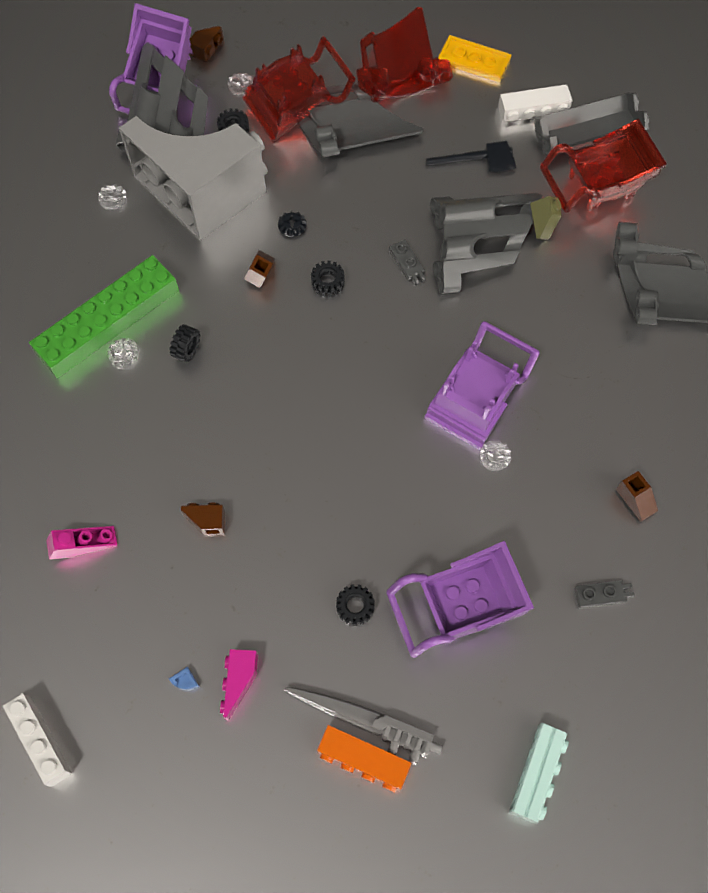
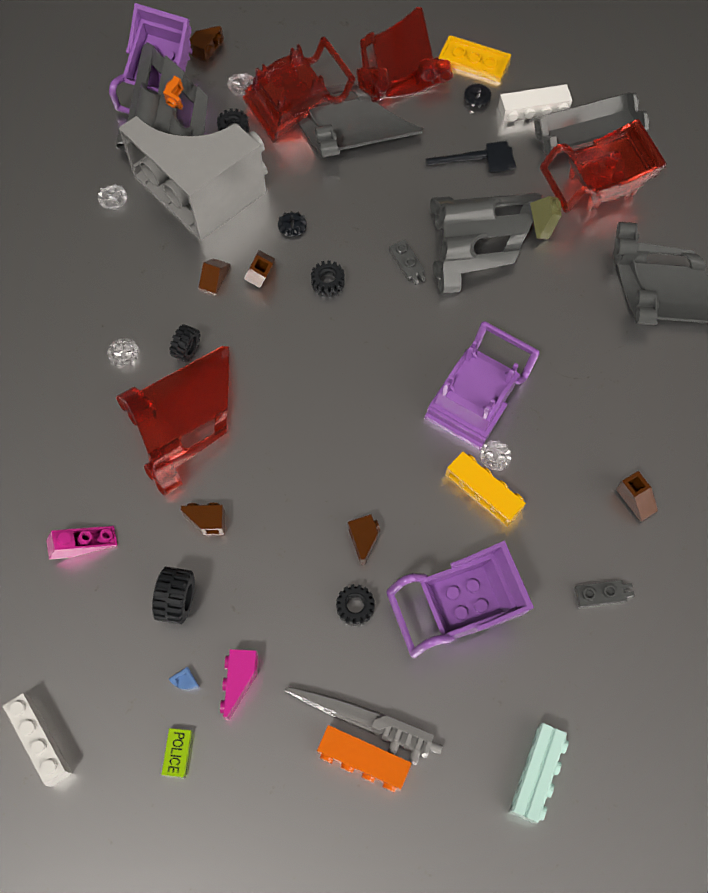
bright green brick [29,255,179,379] -> none
none -> clear red panel [116,346,229,496]
none -> black tyre [152,566,195,624]
none -> lime tile [161,728,192,778]
none -> orange bracket [163,75,184,110]
none -> reddish brown slope [198,258,231,295]
none -> reddish brown slope [348,514,380,566]
none -> yellow brick [445,452,526,527]
none -> black gear [464,84,491,108]

